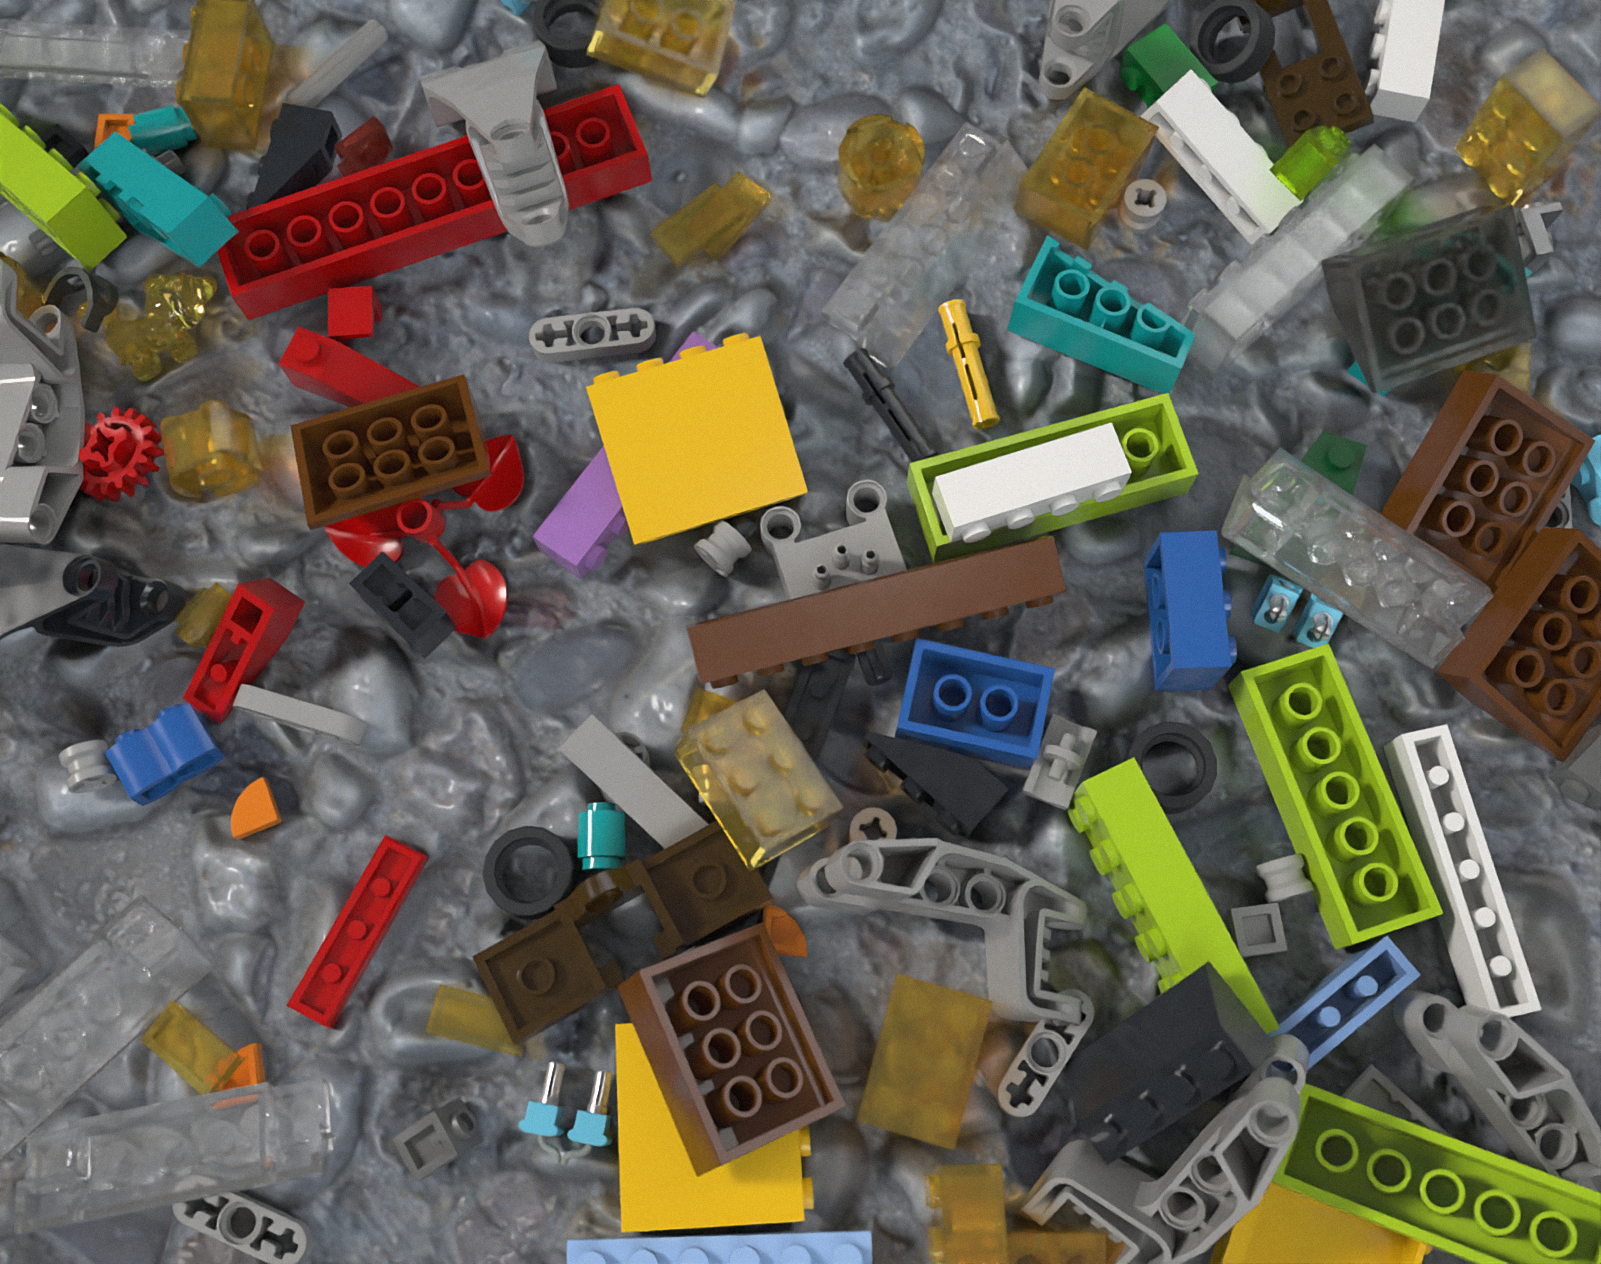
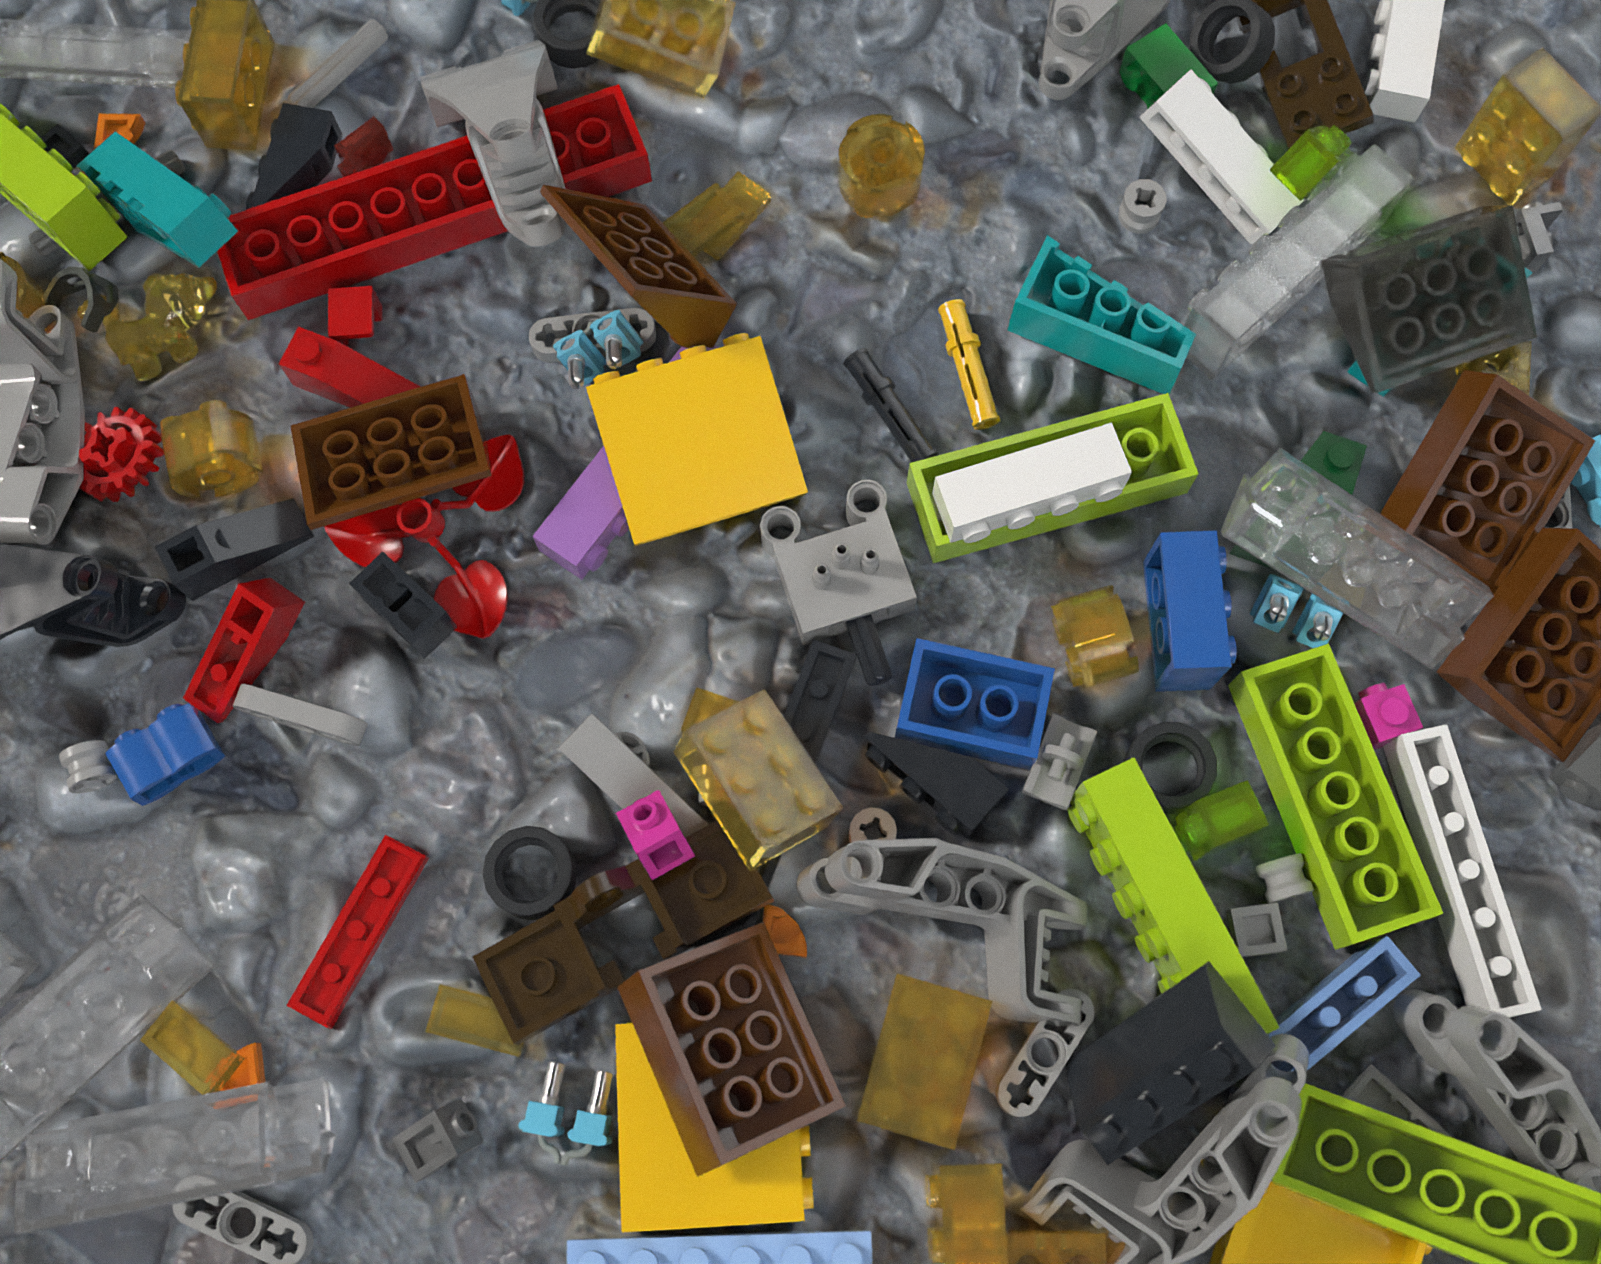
teal brick [128,104,198,156] -> none
clear yellow brick [173,582,232,650] -> none
orange tile [231,777,282,840] -> none
teal brick [578,802,625,873] -> none
reddish brown brick [685,536,1066,689] -> none
light grey wheel [694,520,752,577] -> none
clear slope [821,122,1034,371] -> none
clear yellow brick [1014,87,1159,251] -> none
none -> black slope [155,498,315,601]
none -> reddish brown slope [540,184,737,348]
none -> medium azure piece [553,310,644,389]
none -> dark pink brick [616,790,695,880]
none -> clear yellow brick [1051,584,1139,689]
none -> clear neon green brick [1174,780,1269,861]
none -> dark pink brick [1354,683,1423,750]

